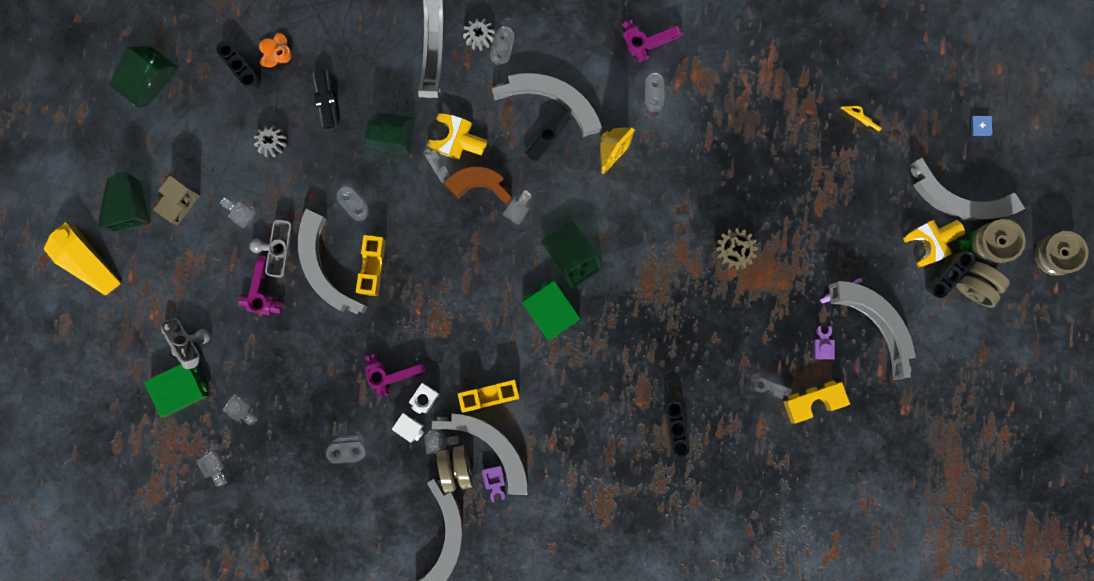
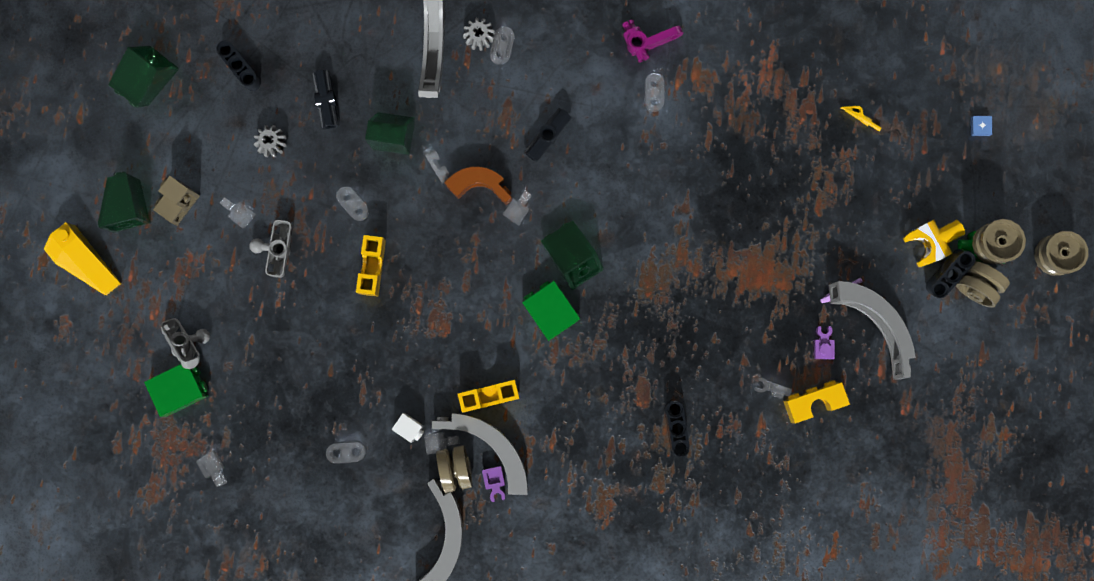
clear plate [222,395,258,425] -> none
magenta piece [238,255,284,316] -> none
orange plate [259,33,292,67] -> none
light grey arch [298,209,367,315] -> none
magenta piece [365,354,427,398] -> none
white brick [409,383,439,414] -> none
yellow connector [427,114,487,159] -> none
light grey arch [492,73,602,137] -> none
yellow wedge [600,127,635,175] -> none
dark tan gear [715,228,758,270] -> none
light grey arch [910,158,1025,222] -> none

